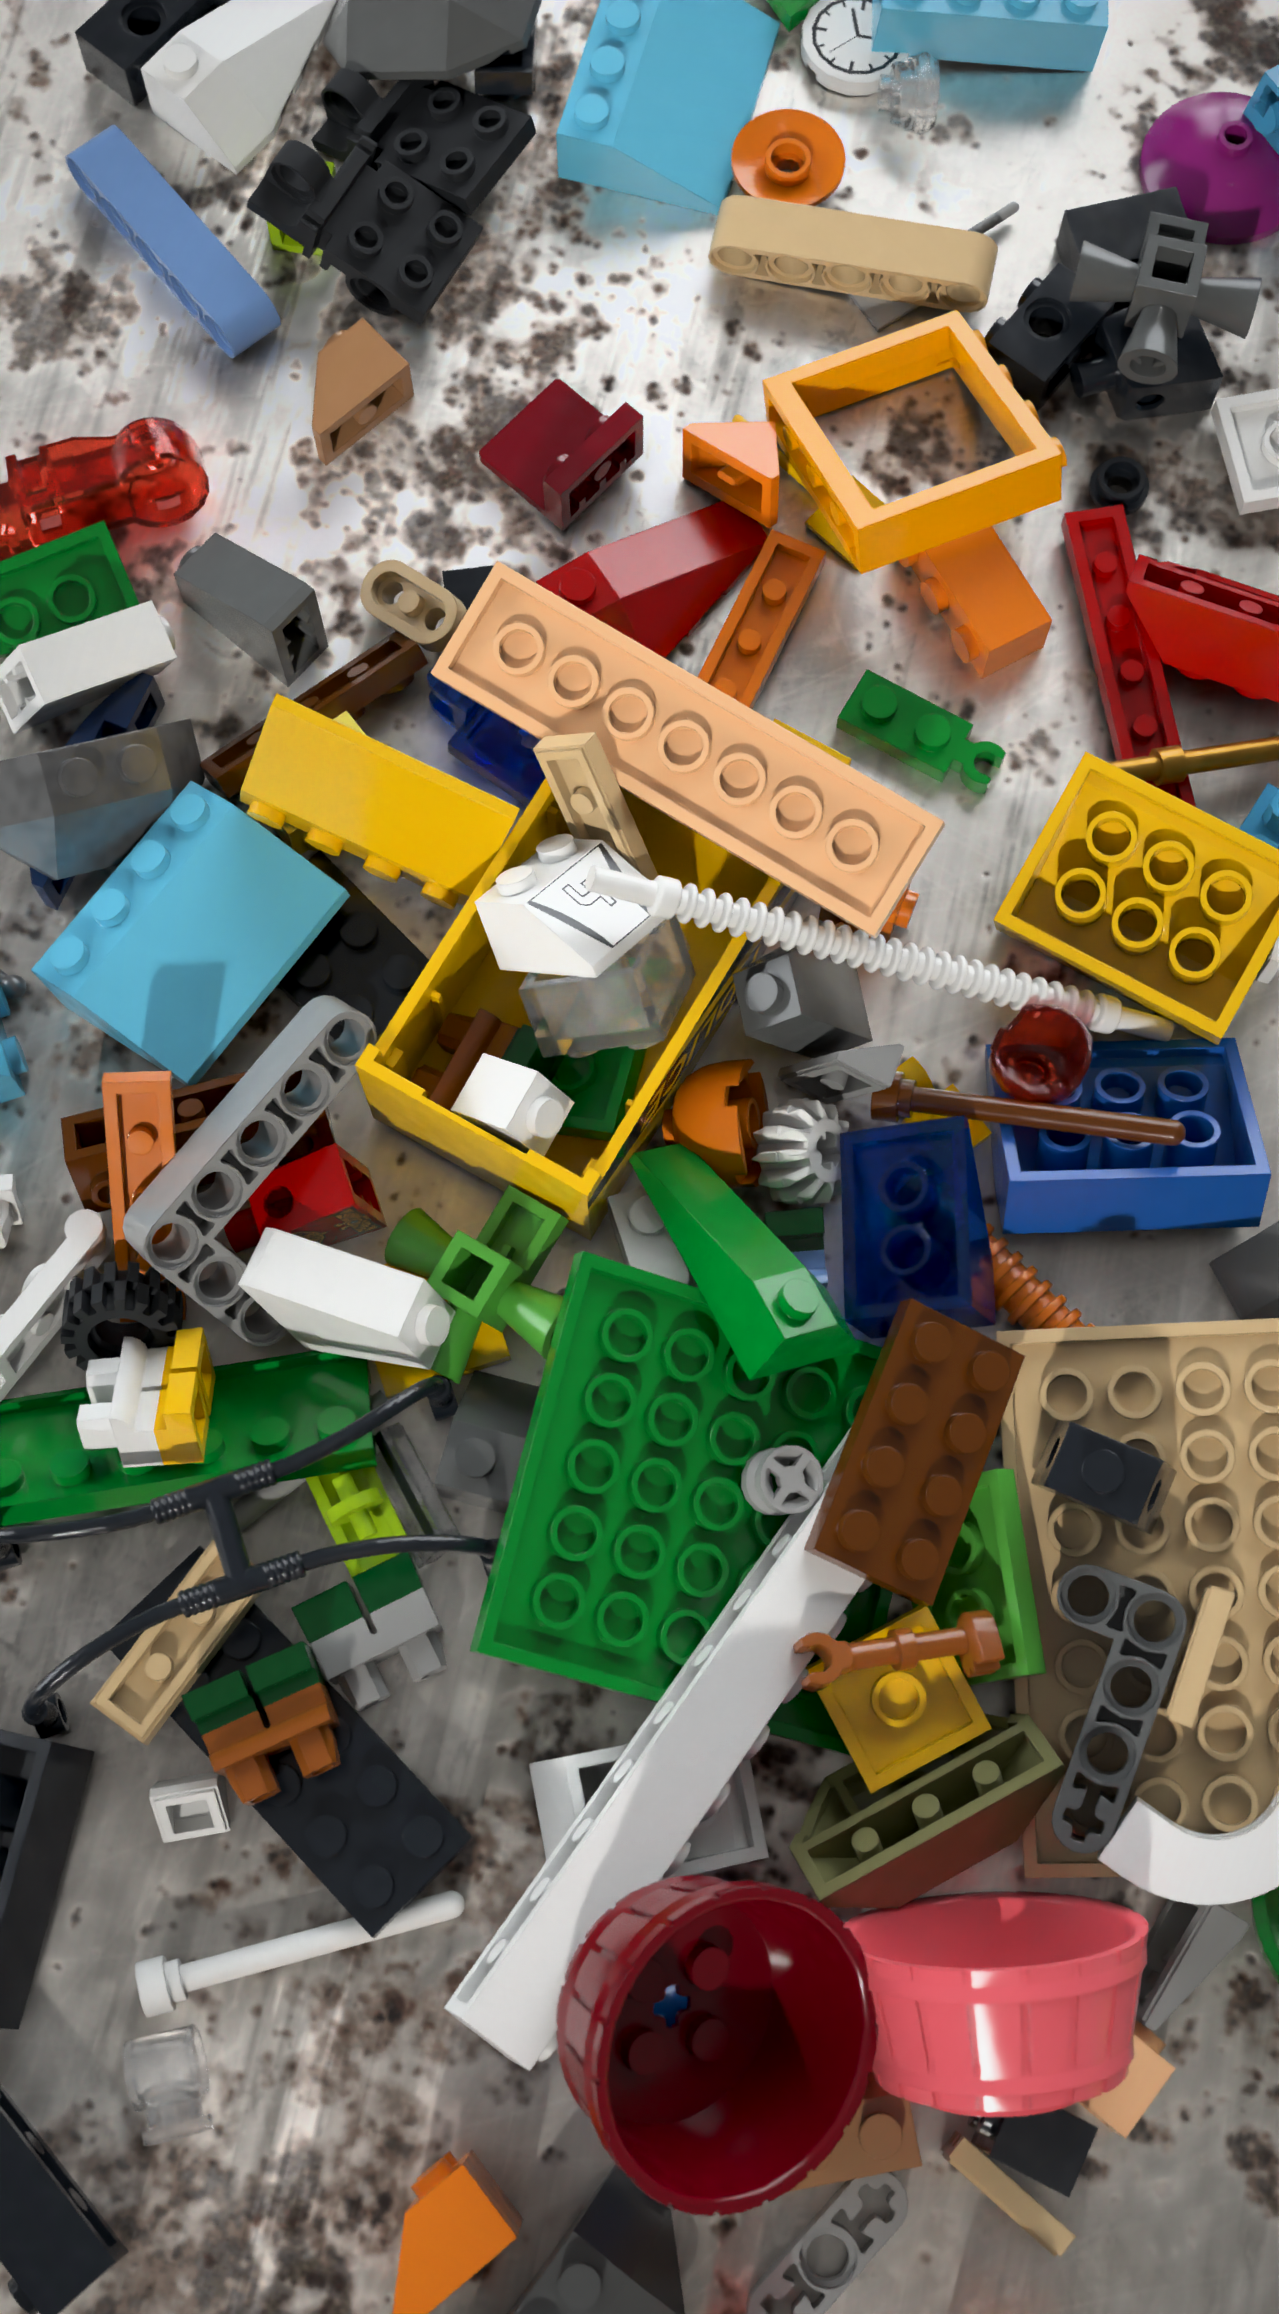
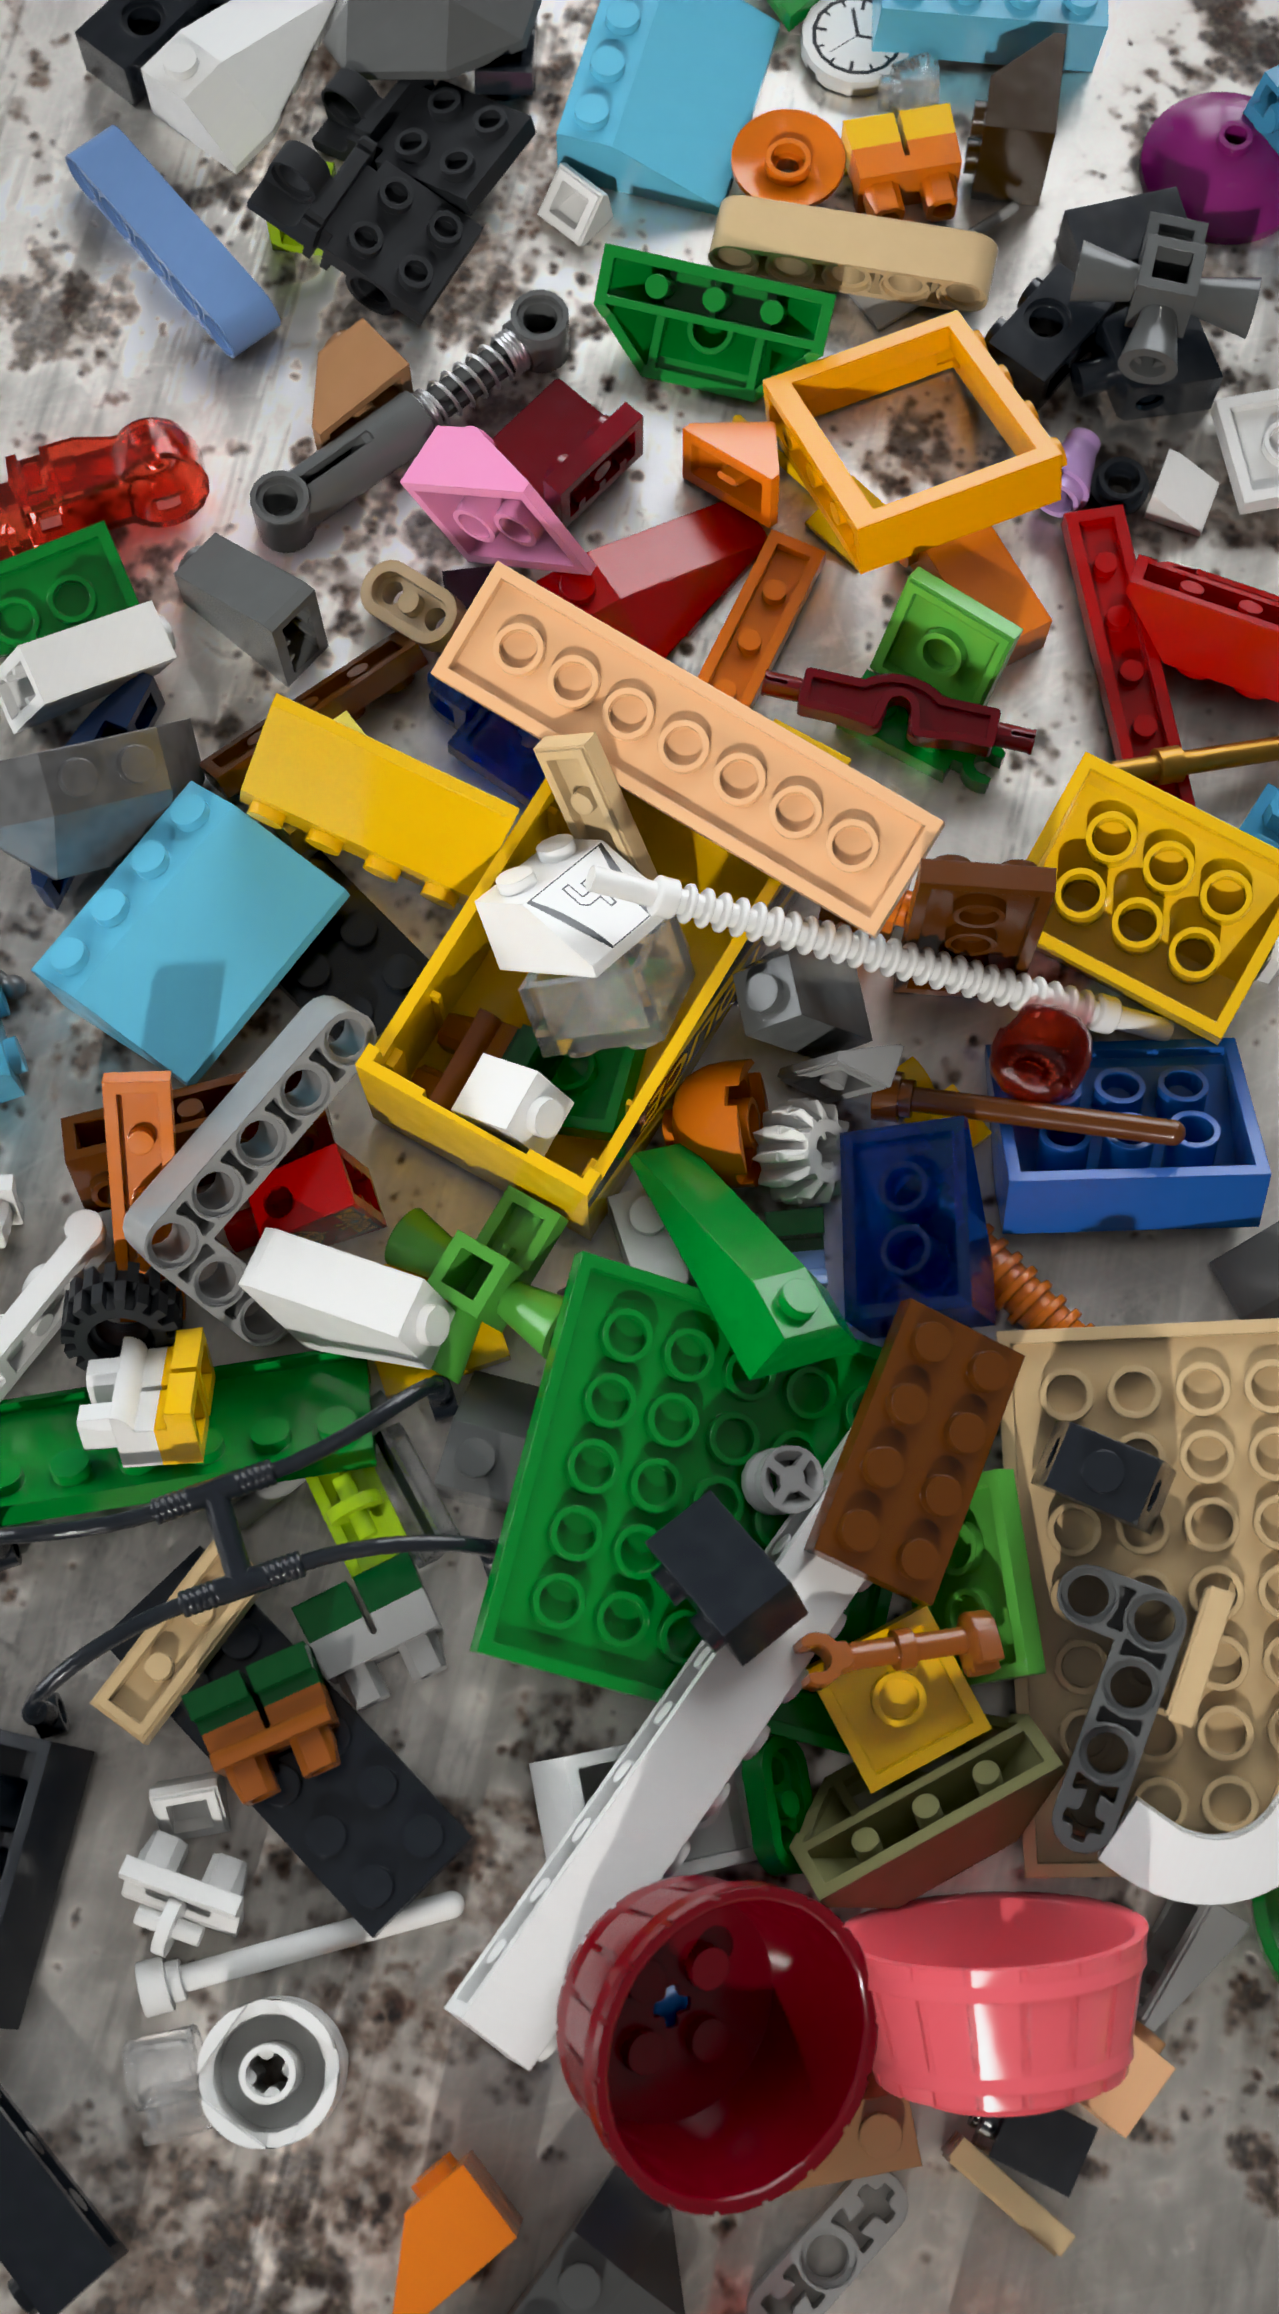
none -> white hips [118,1830,247,1958]
none -> white brick [197,1995,349,2149]
none -> dark grey piece [250,289,570,553]
none -> bright pink slope [400,425,596,575]
none -> white slope [538,162,614,247]
none -> green wedge [593,243,837,402]
none -> black brick [645,1490,809,1666]
none -> green plate [742,1735,813,1877]
none -> dark red piece [761,667,1037,757]
none -> orange hips [841,103,962,222]
none -> bright green plate [869,566,1024,706]
none -> reddish brown plate [893,854,1057,1000]
none -> dark brown slope [963,33,1066,206]
none -> lavender cone [1040,428,1101,518]
none -> white slope [1144,449,1220,537]

